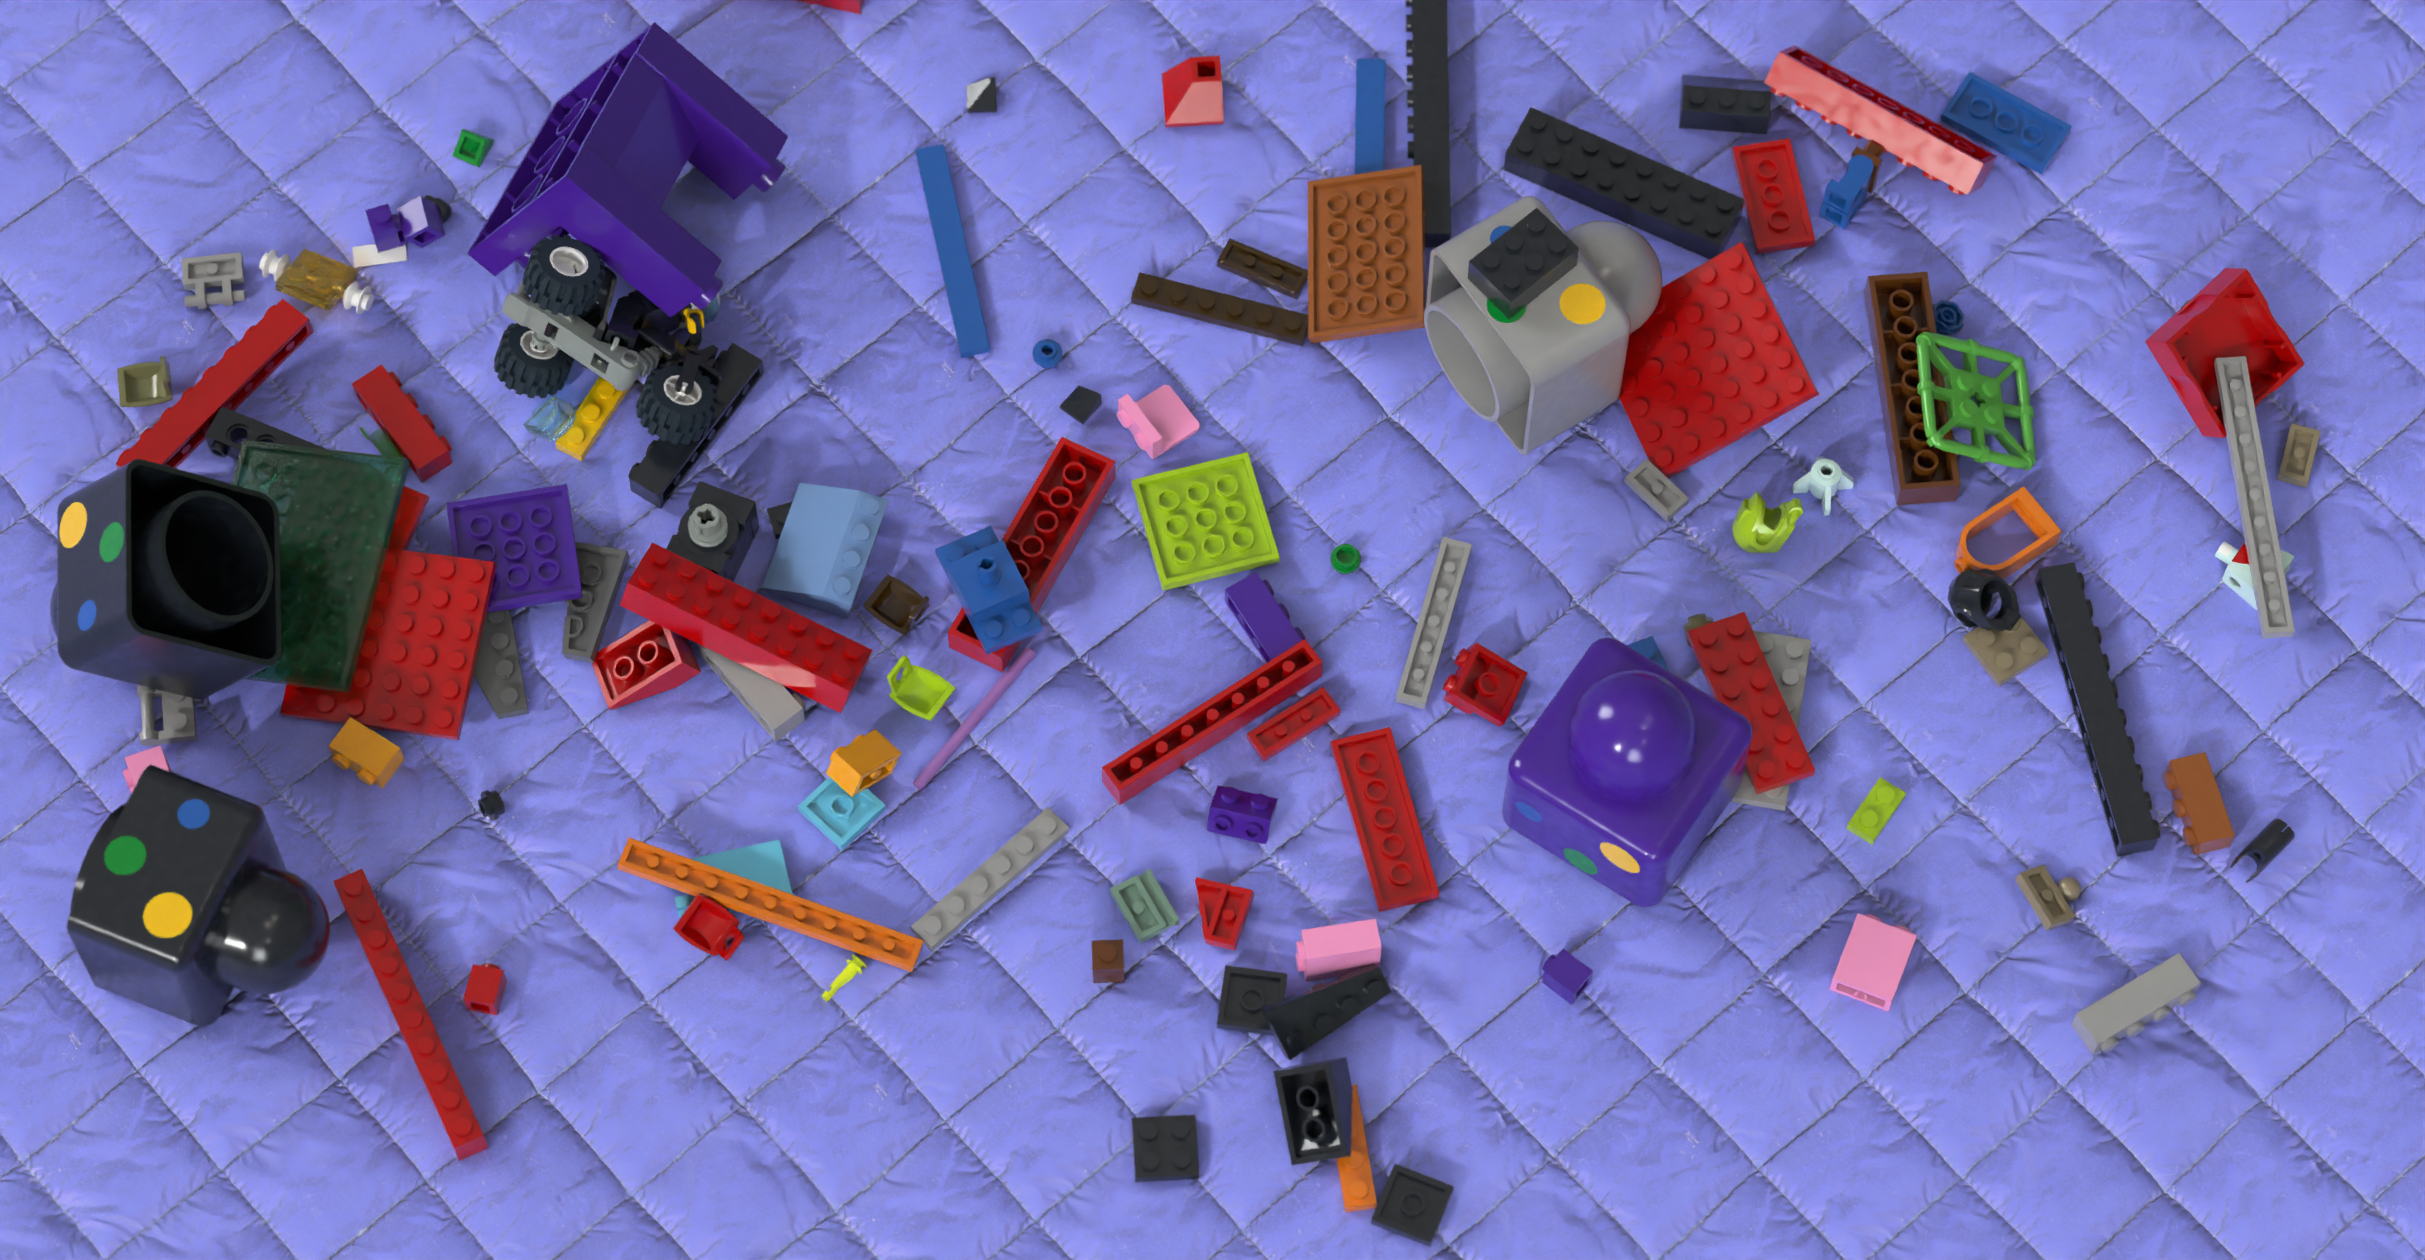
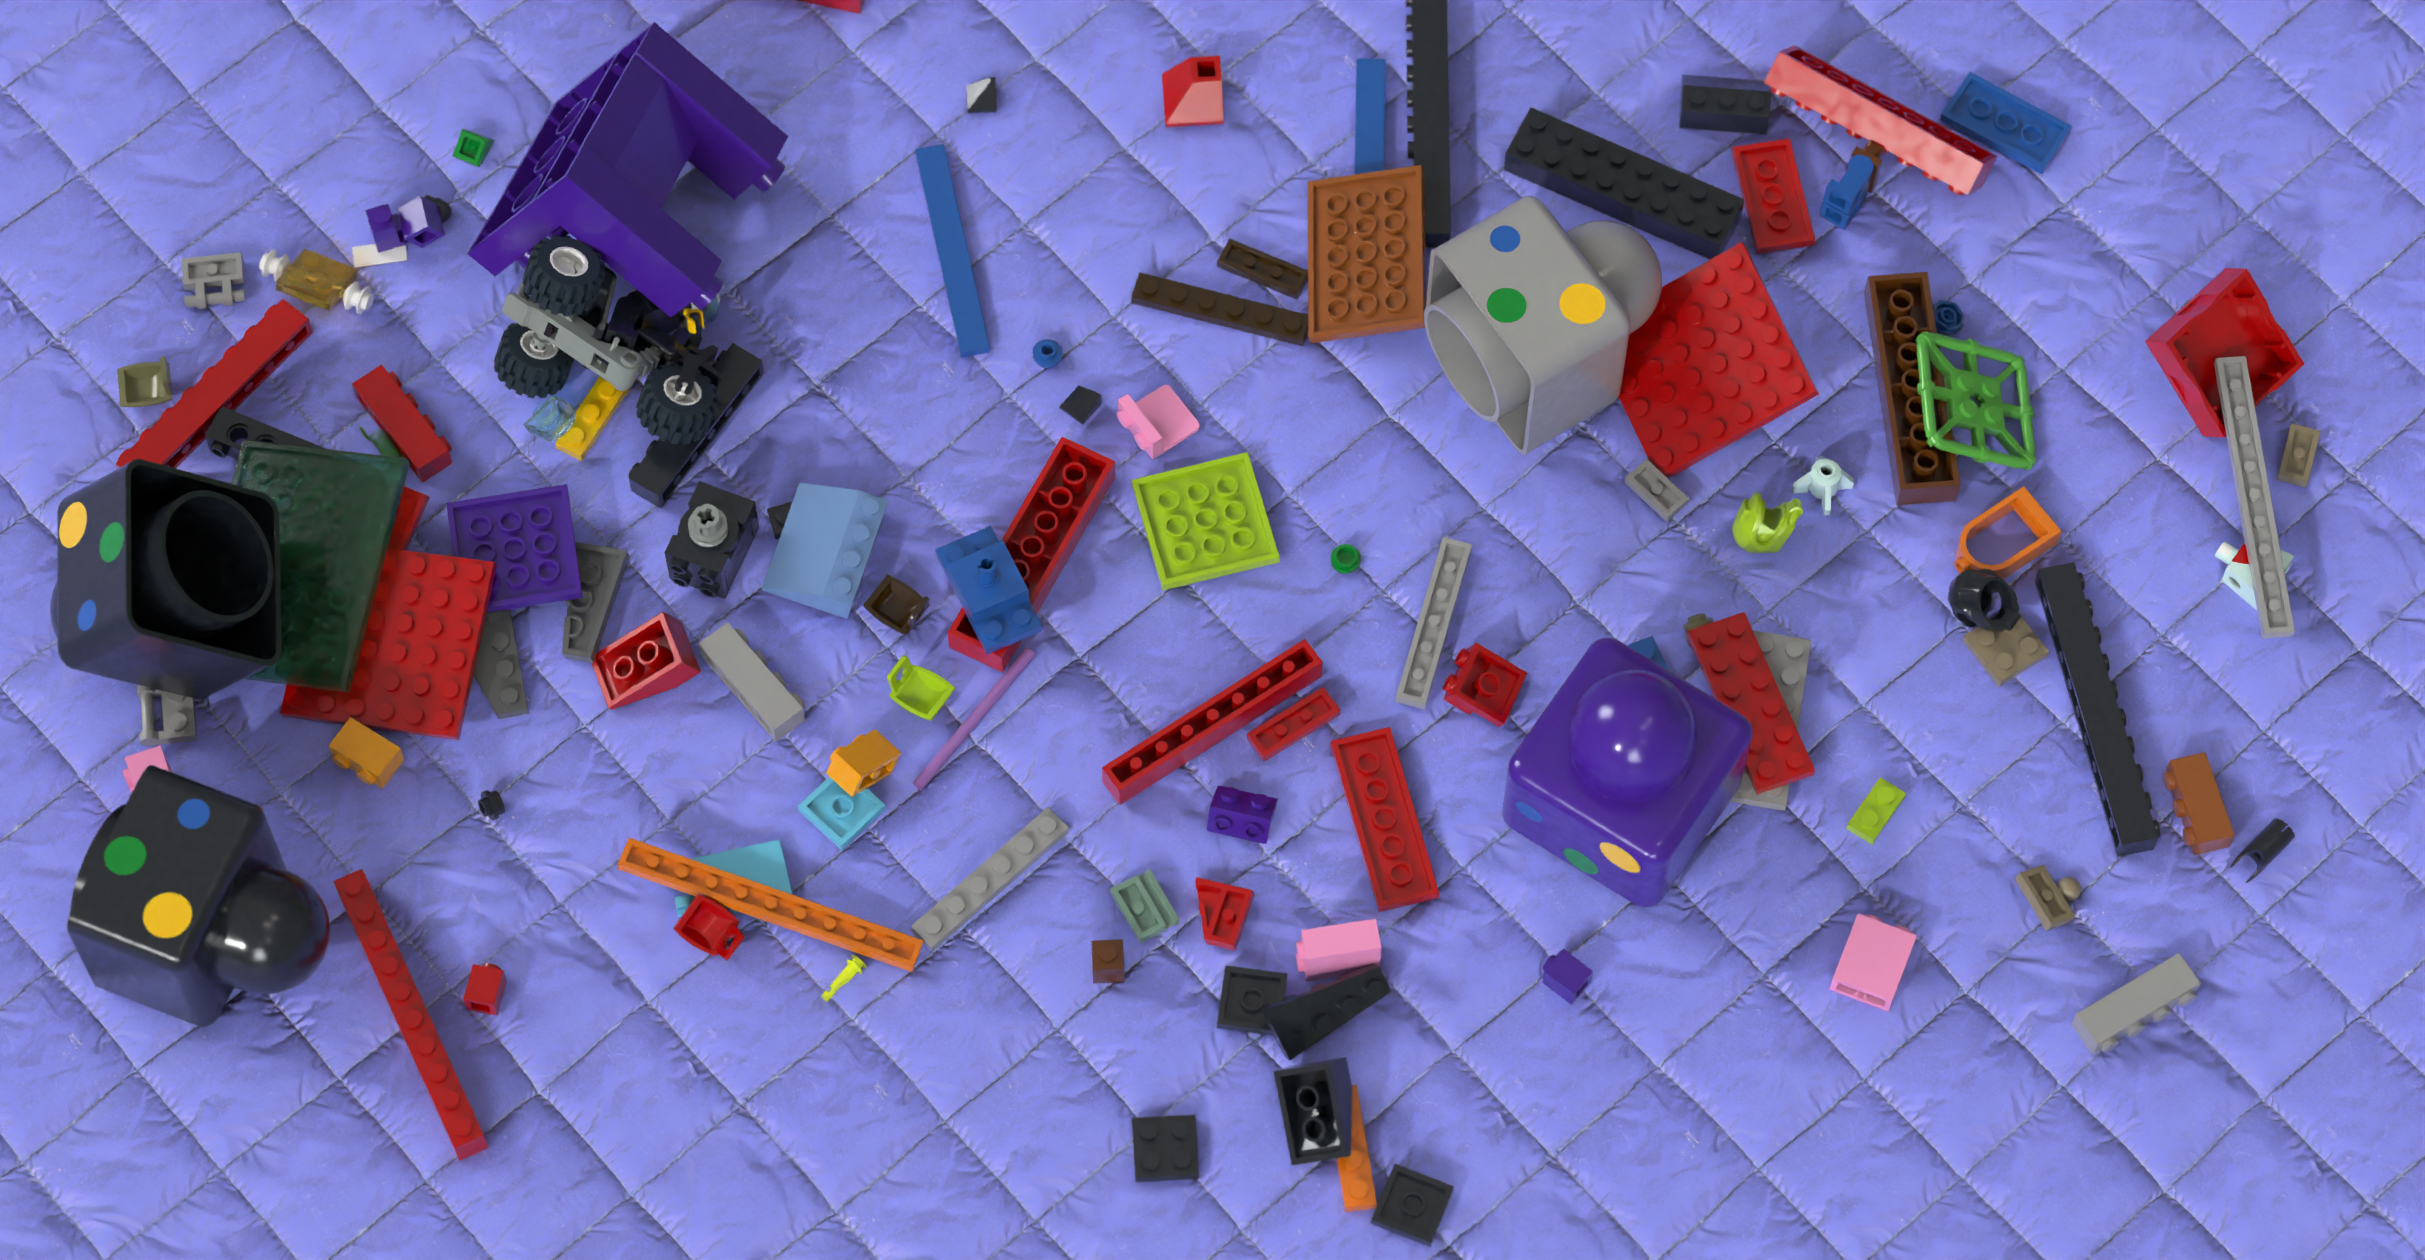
red brick [620,542,873,713] -> none
dark purple brick [1225,572,1306,663] -> none
black brick [1468,208,1579,319] -> none

